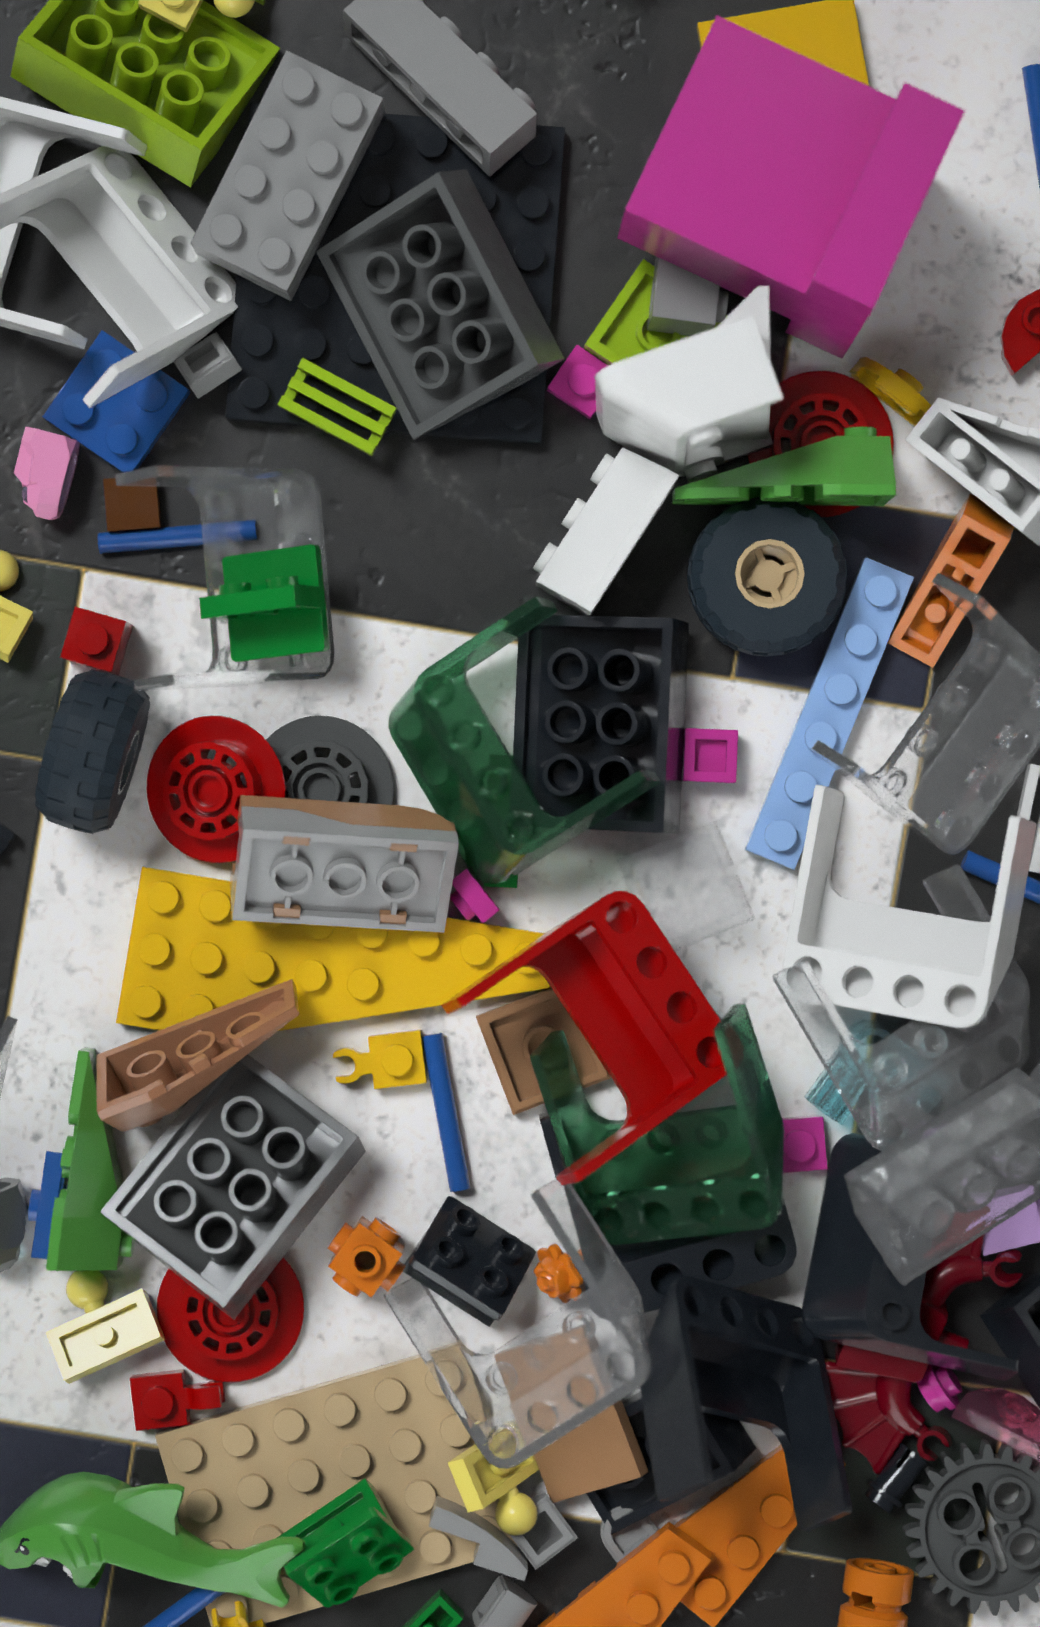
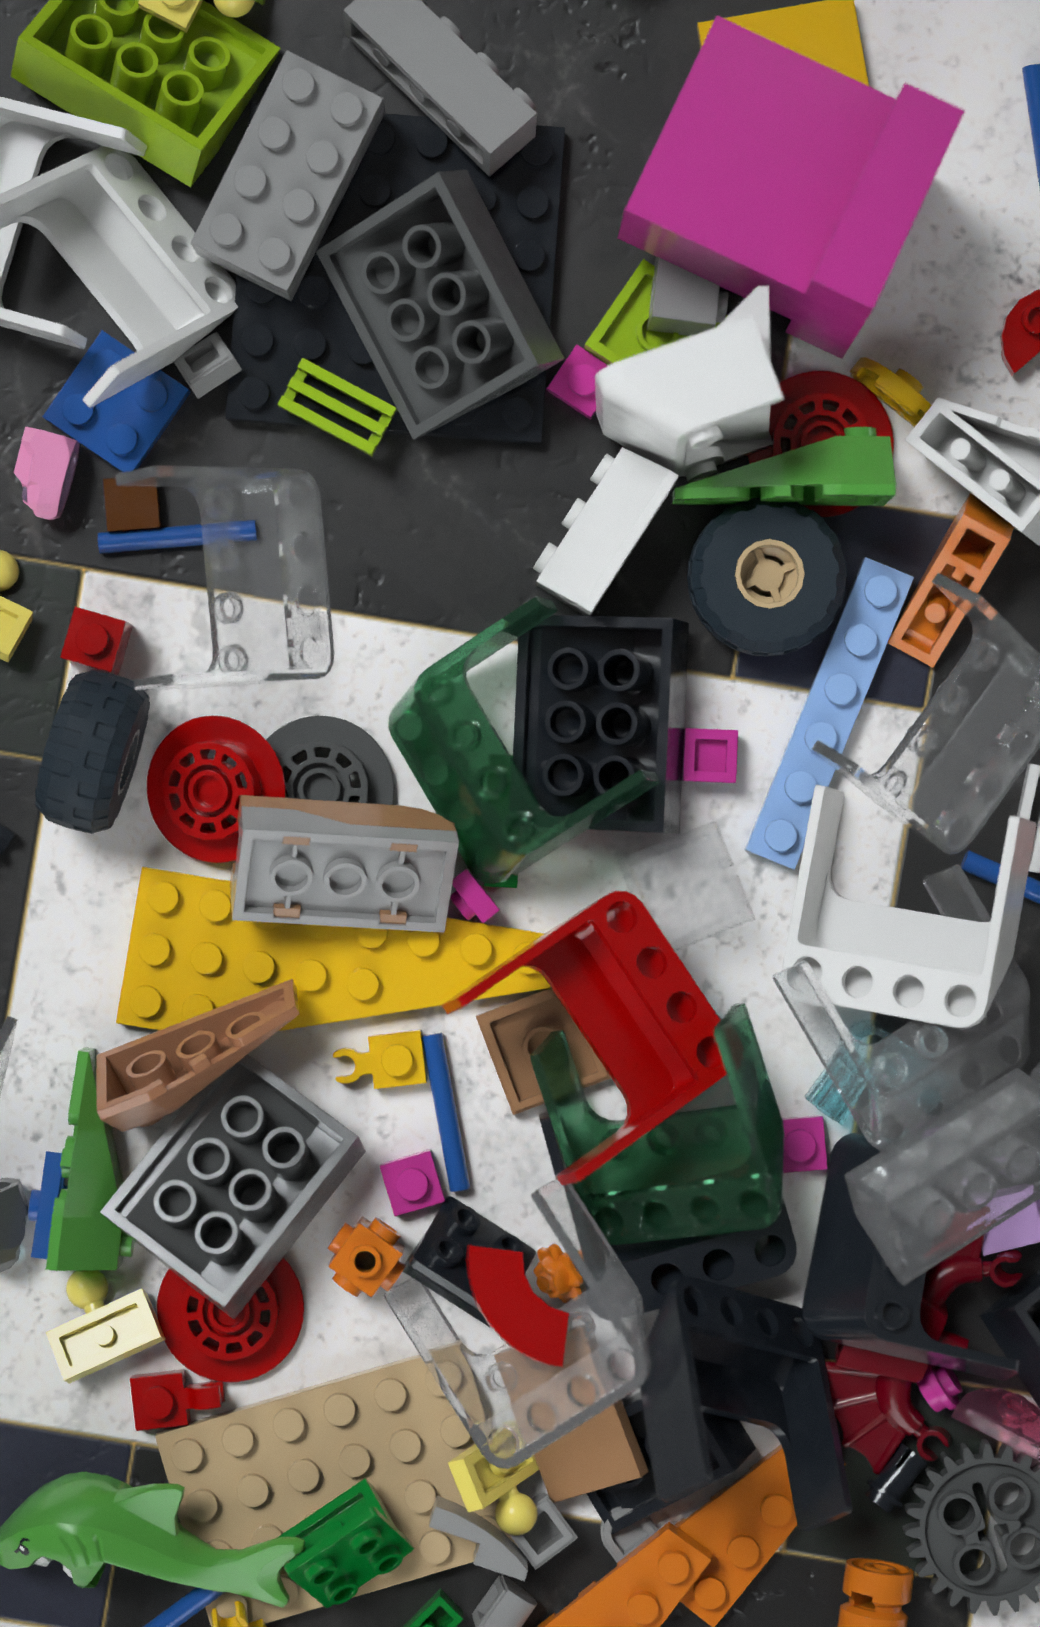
green bracket [199,544,330,662] -> none
none -> dark pink plate [380,1149,445,1217]
none -> red tile [466,1245,569,1367]

